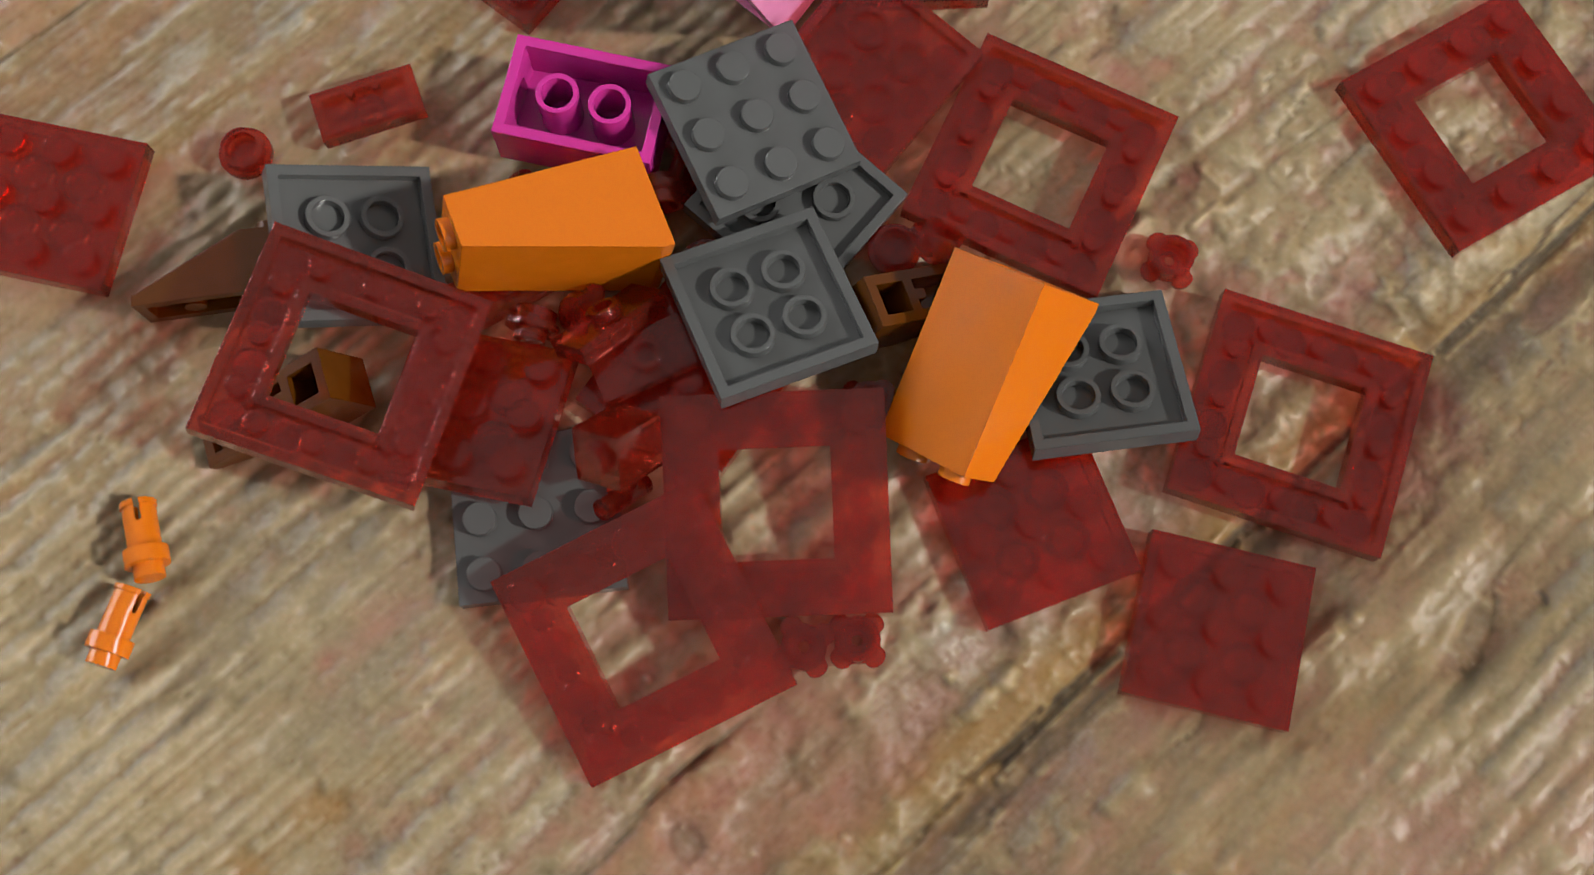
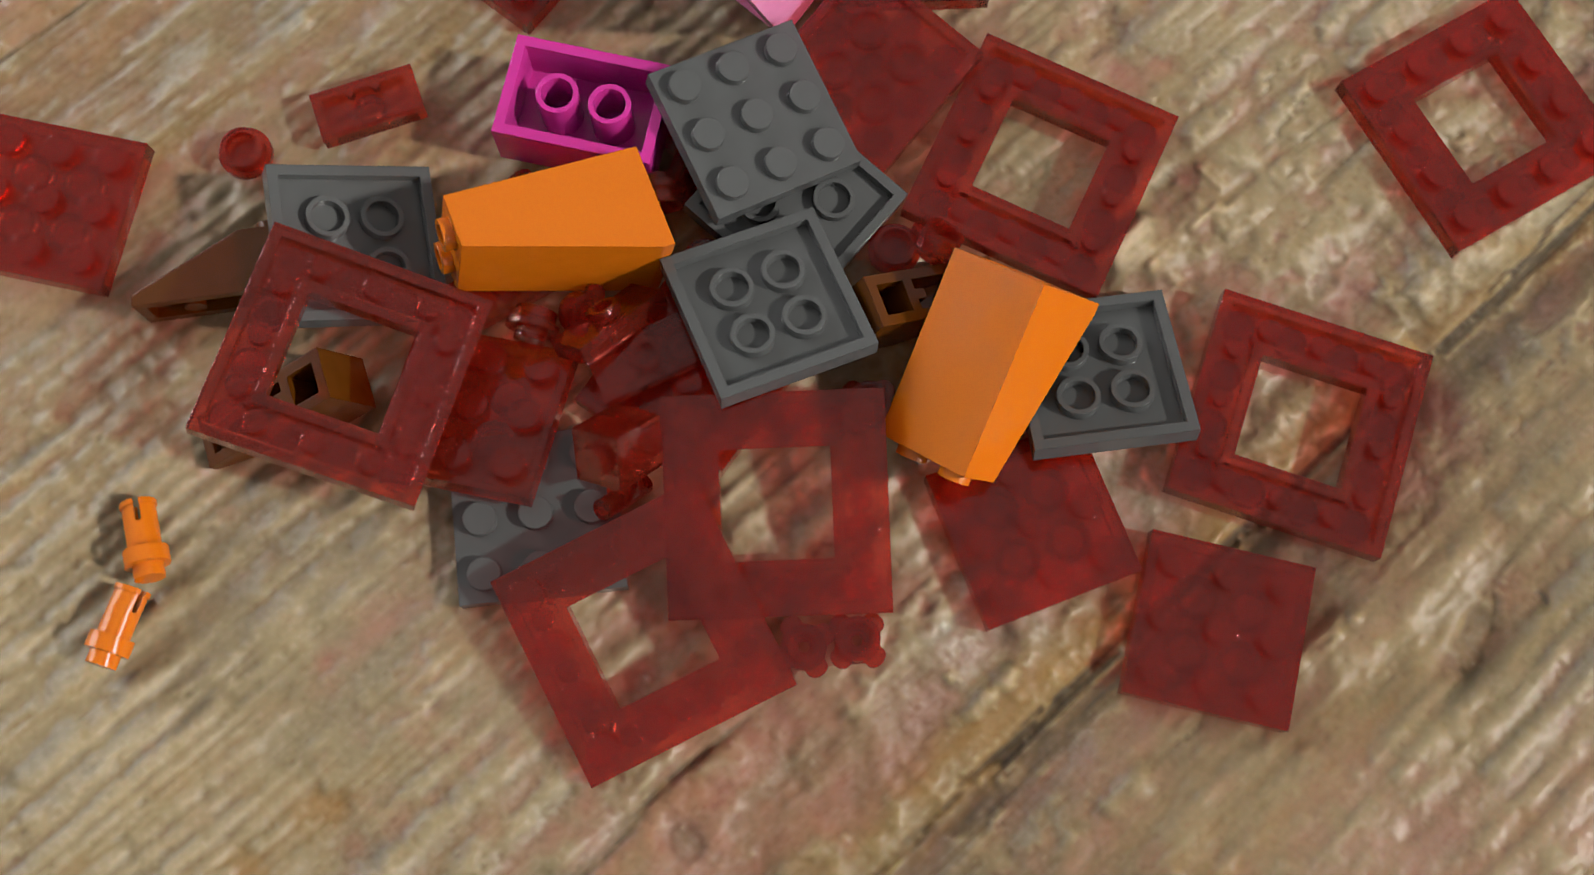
clear red plate [1140,232,1198,290] -> none

